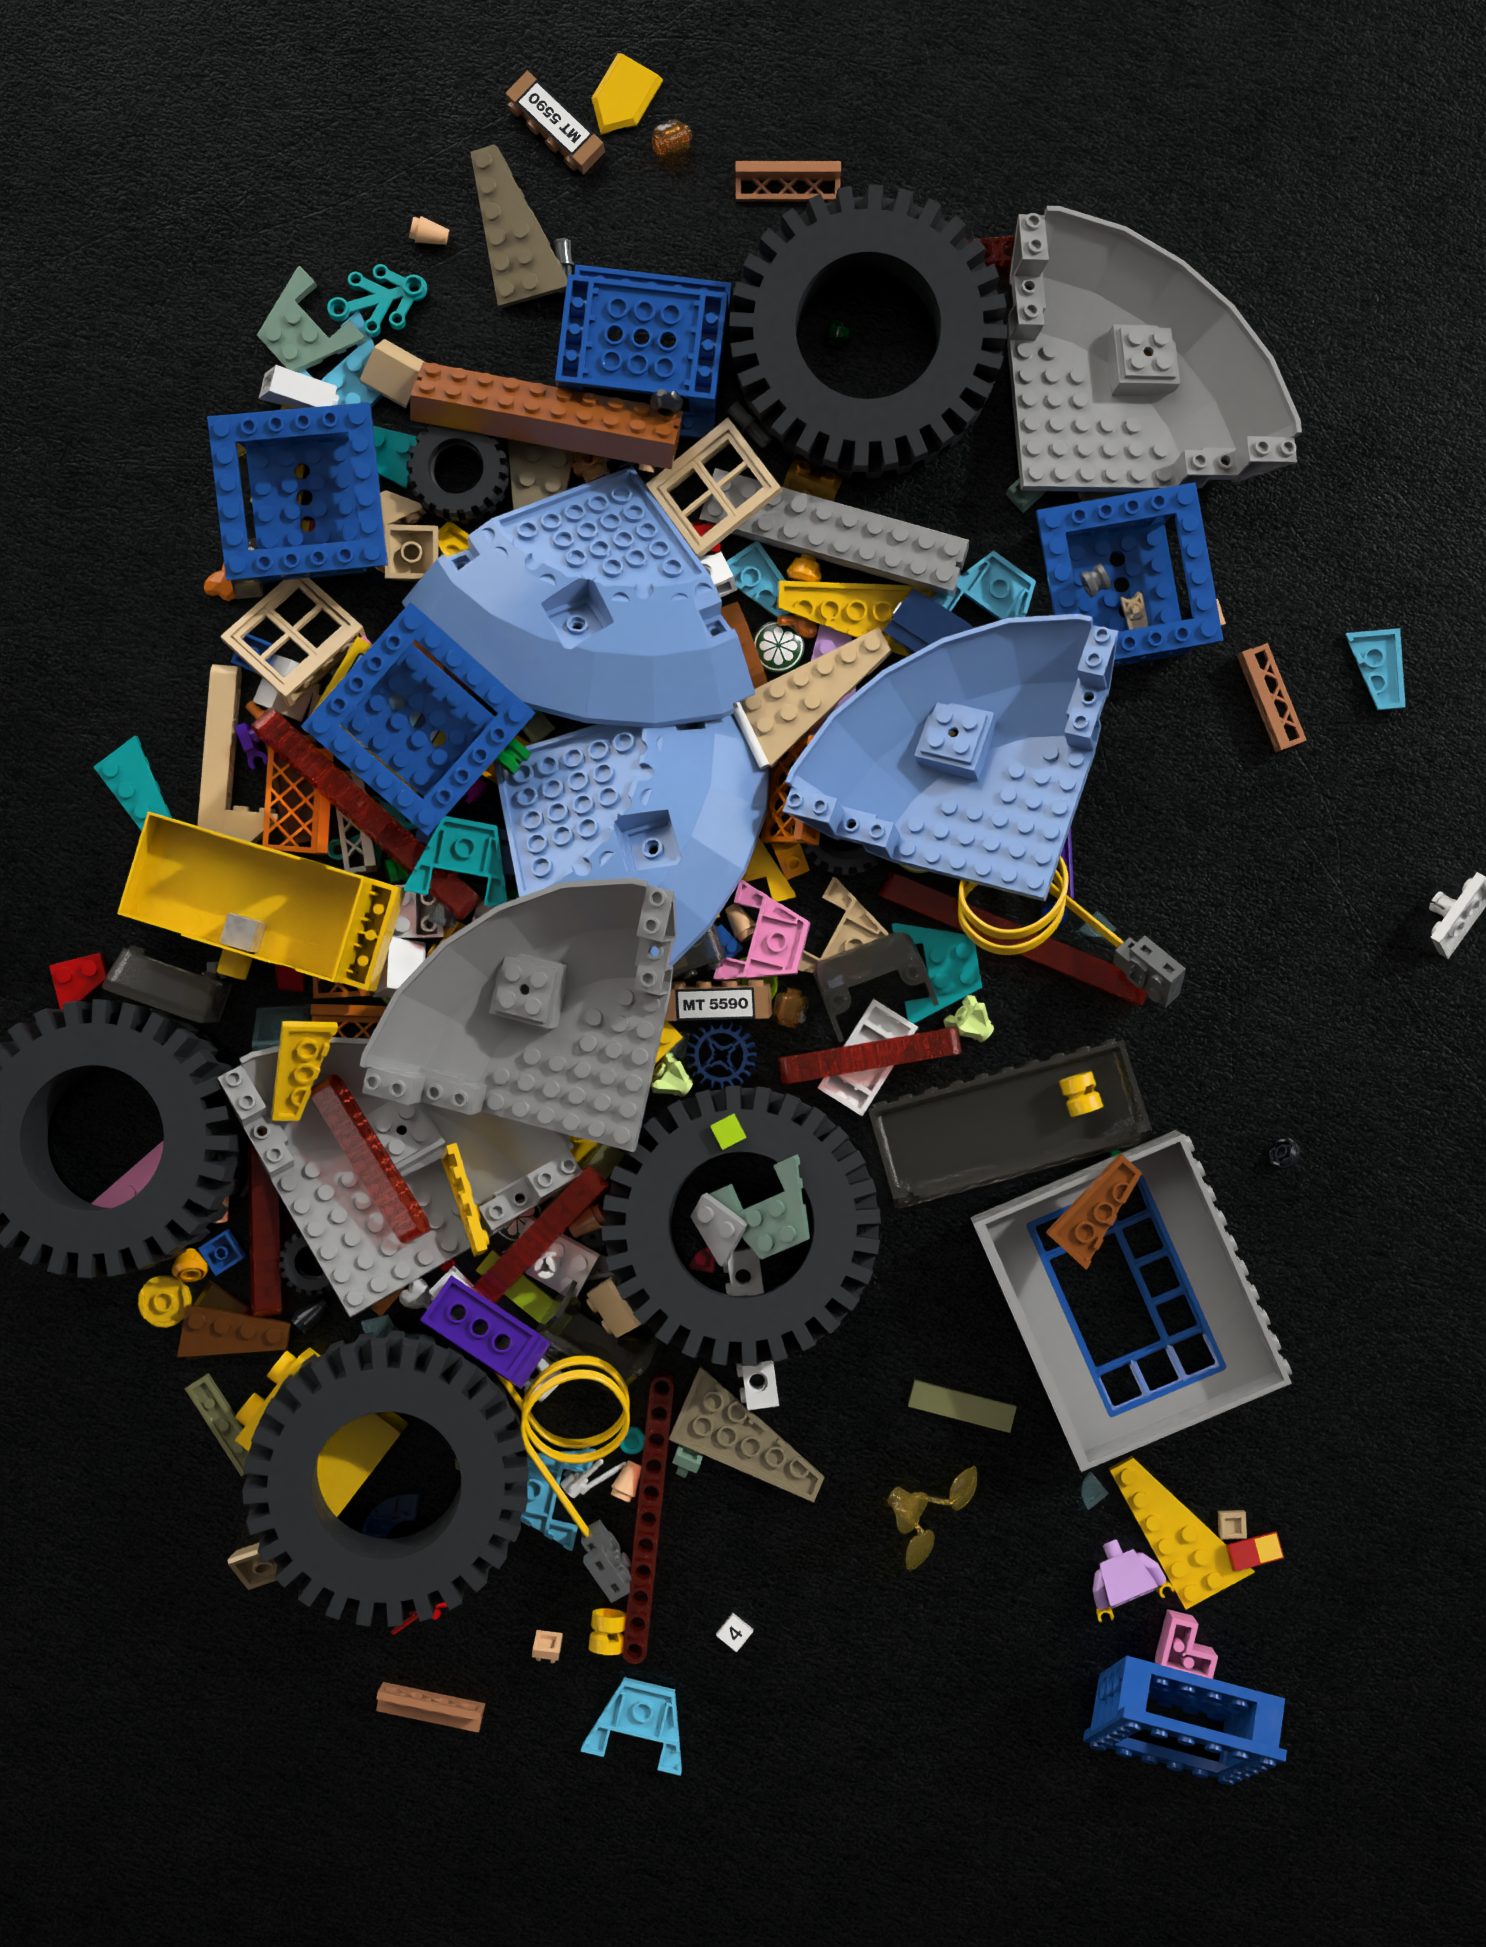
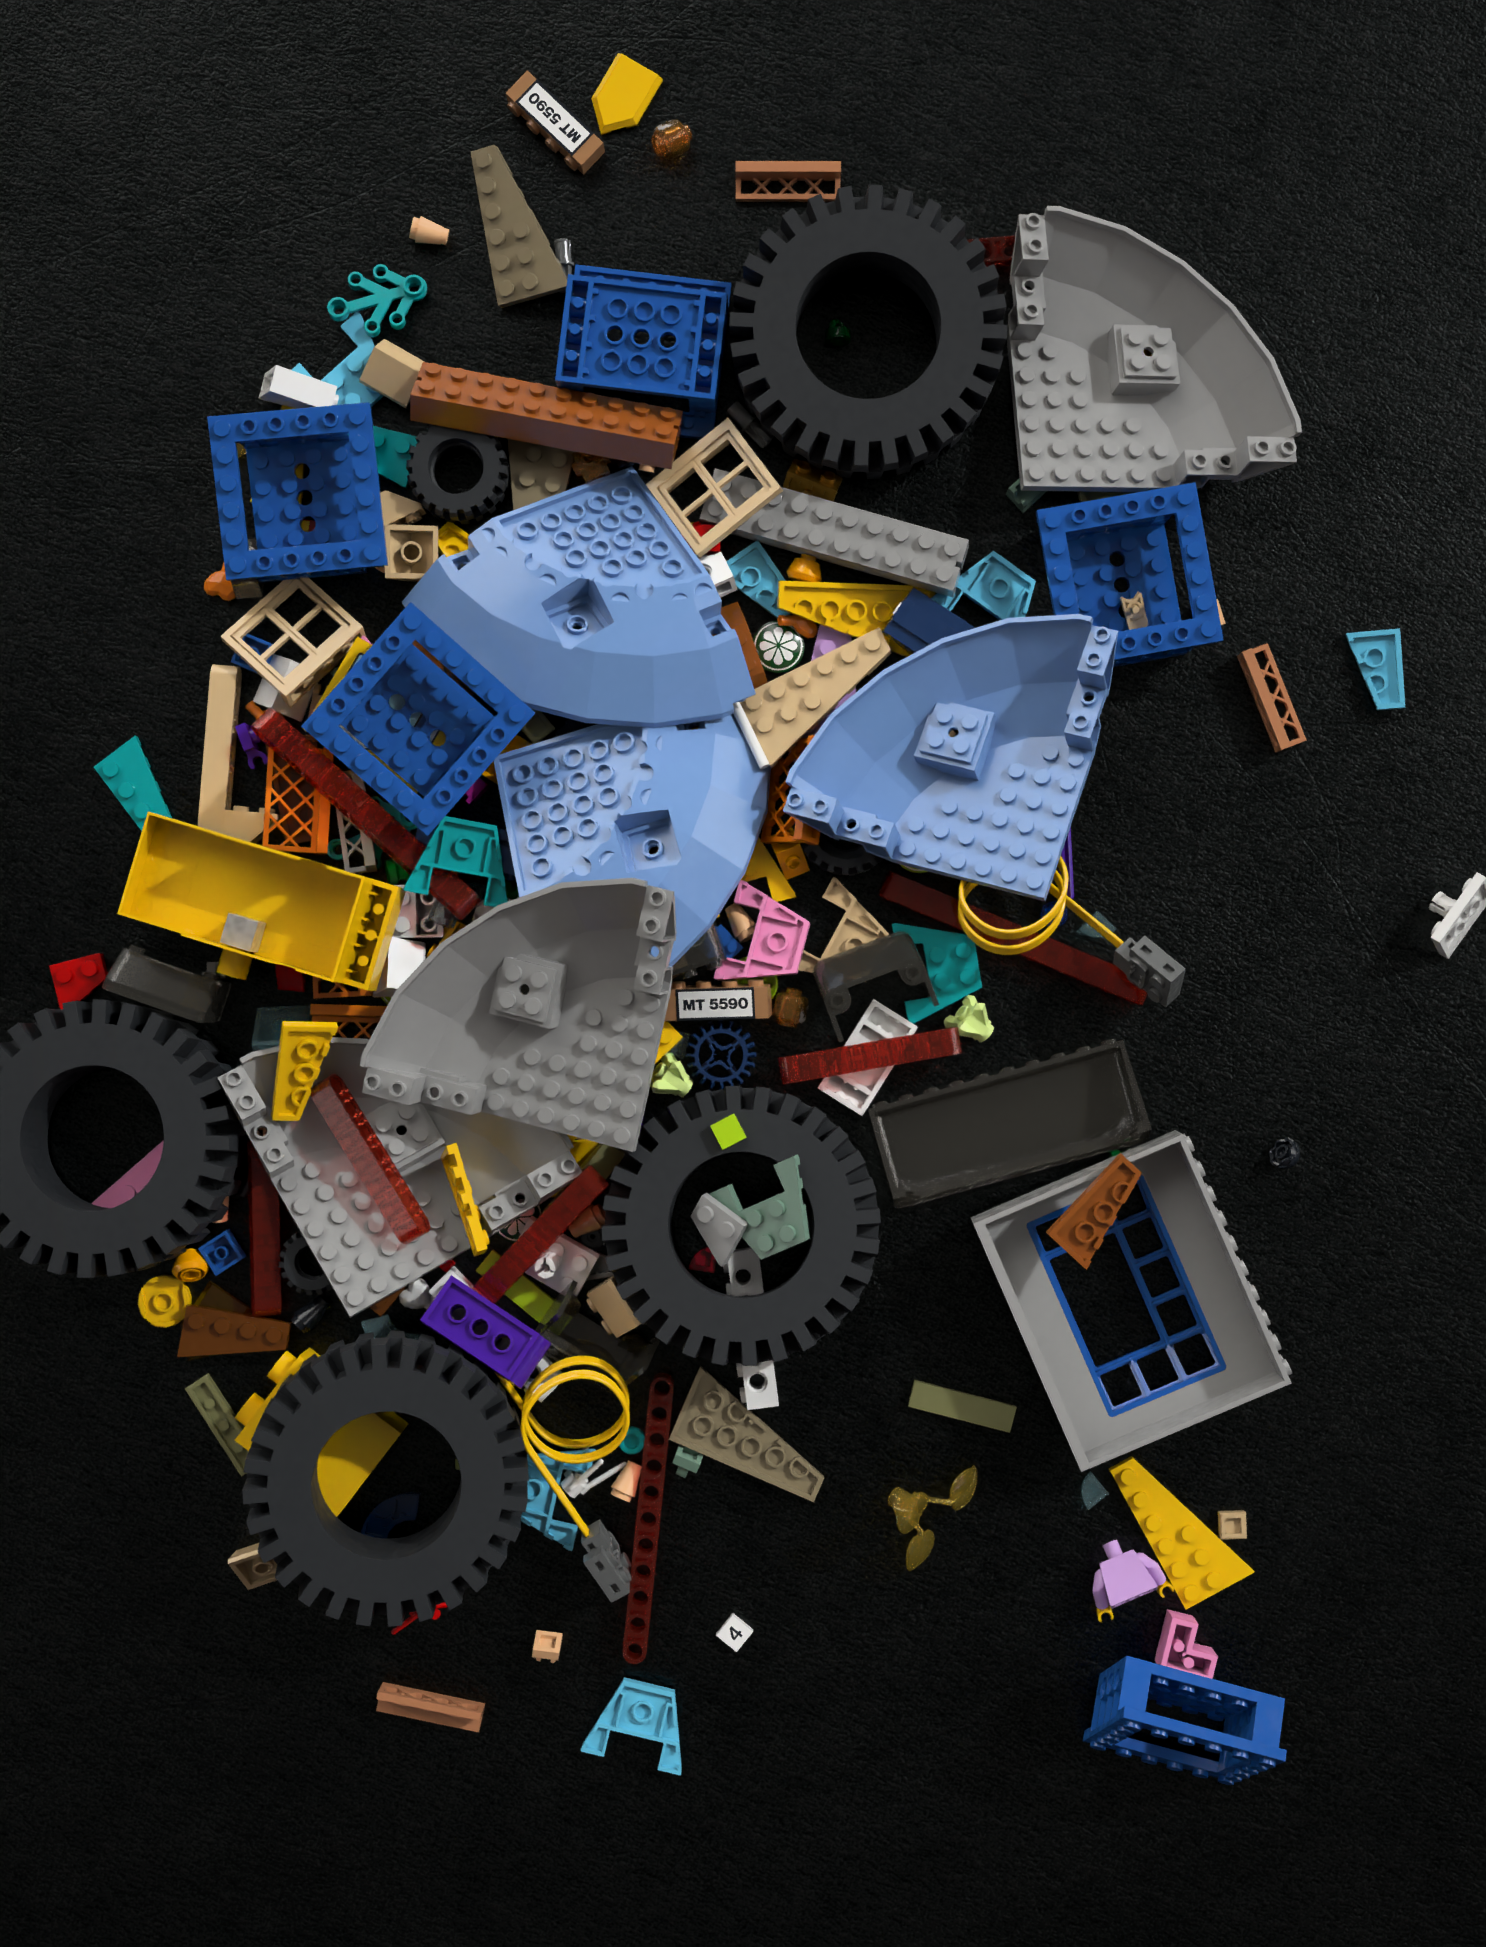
sand green wing [257,266,367,373] -> none
green wheel [495,738,531,775] -> none
yellow wheel [589,1608,627,1655] -> none
black plate [650,389,683,416] -> none
yellow wheel [1059,1071,1103,1117] -> none
dark grey wheel [1079,564,1111,598] -> none
red tile [1226,1531,1284,1571] -> none

